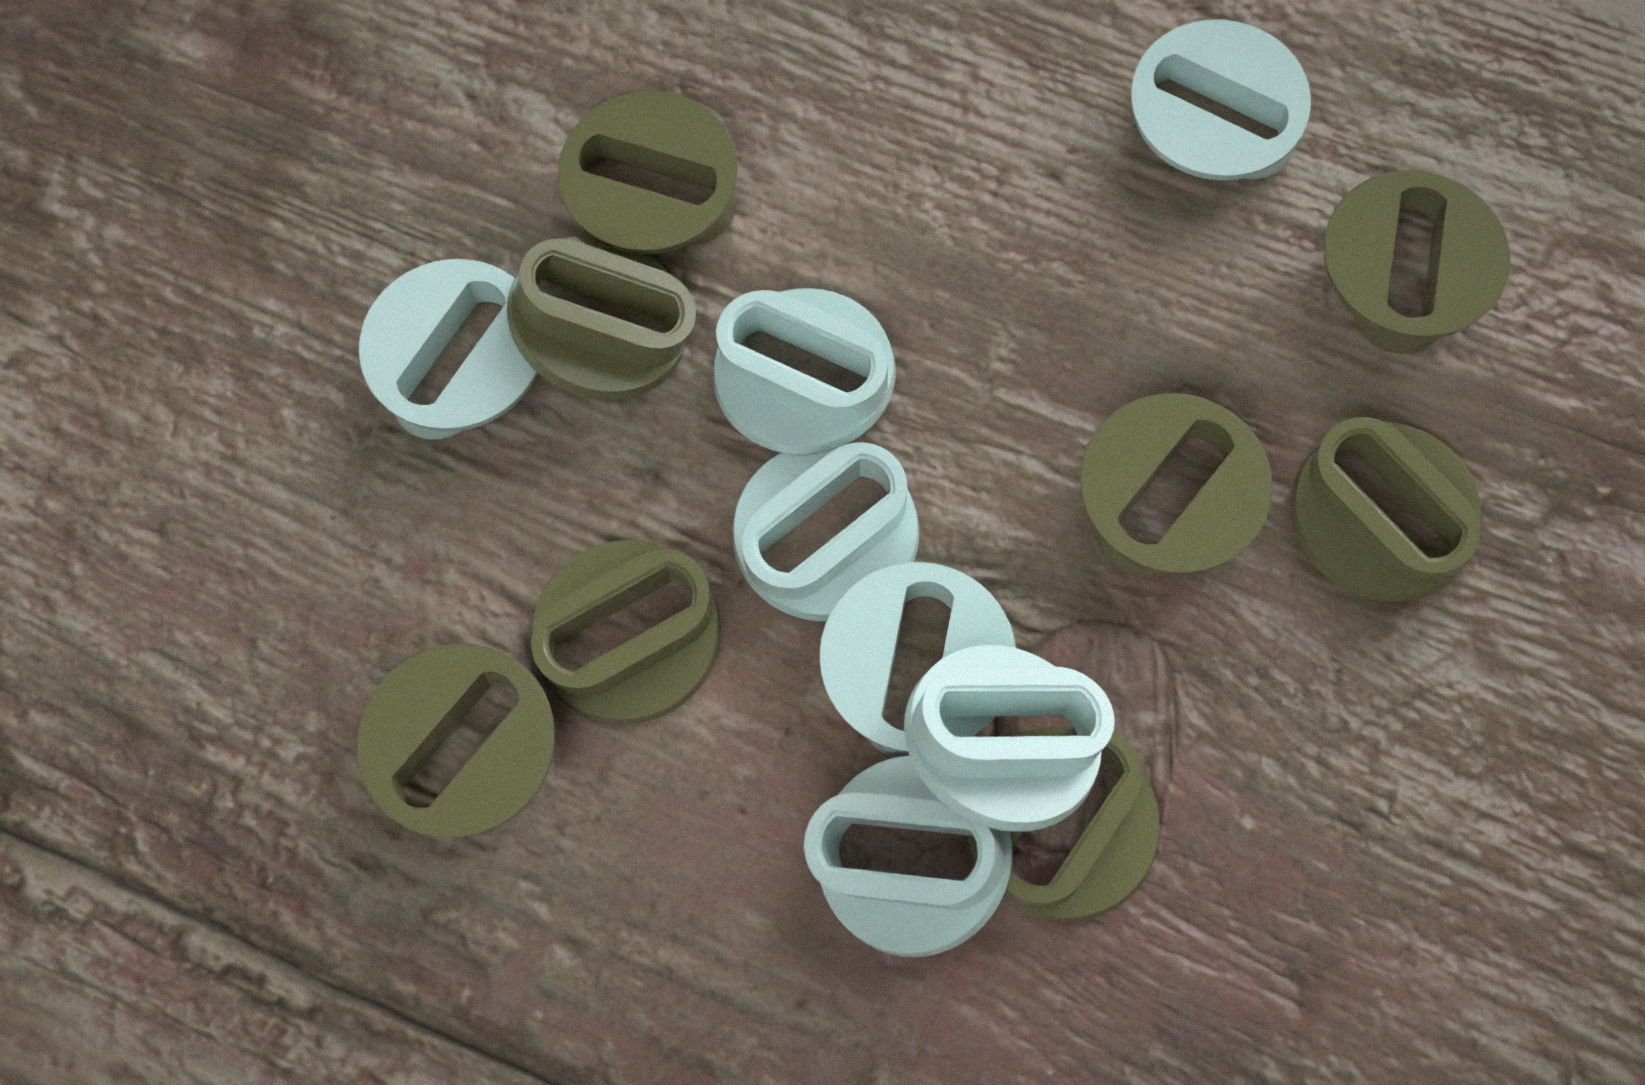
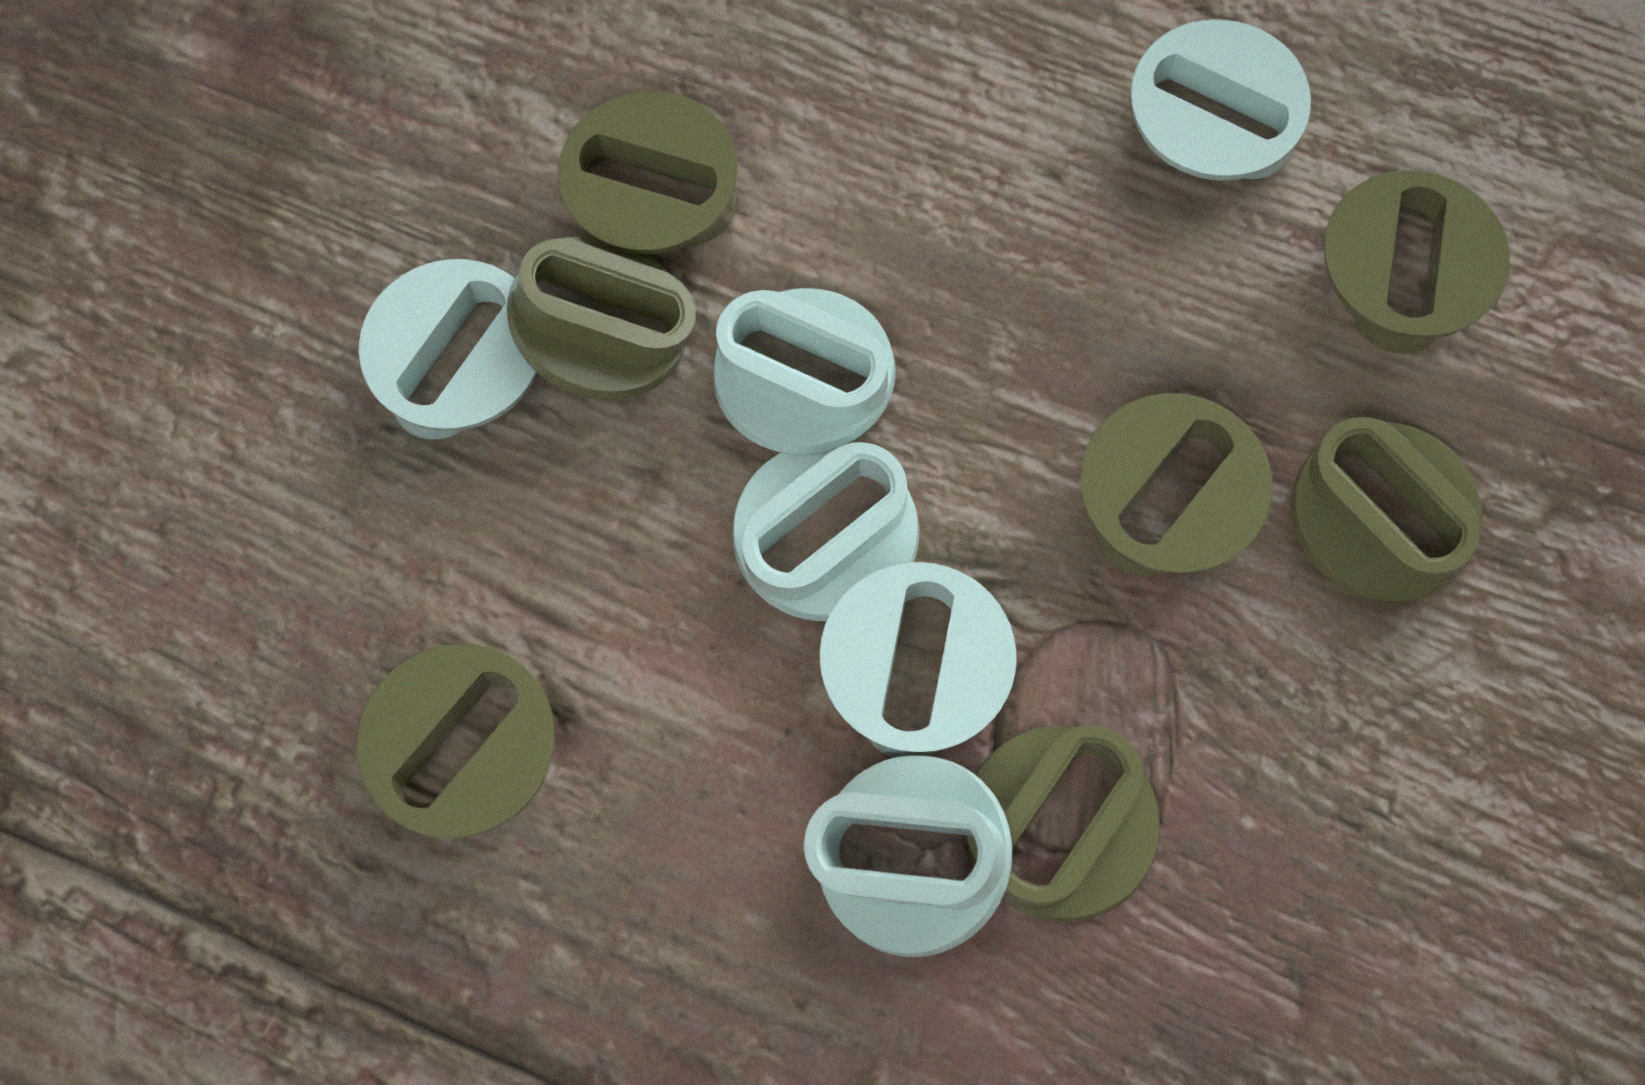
olive piece [531,540,721,725] -> none
light aqua piece [904,645,1114,832] -> none

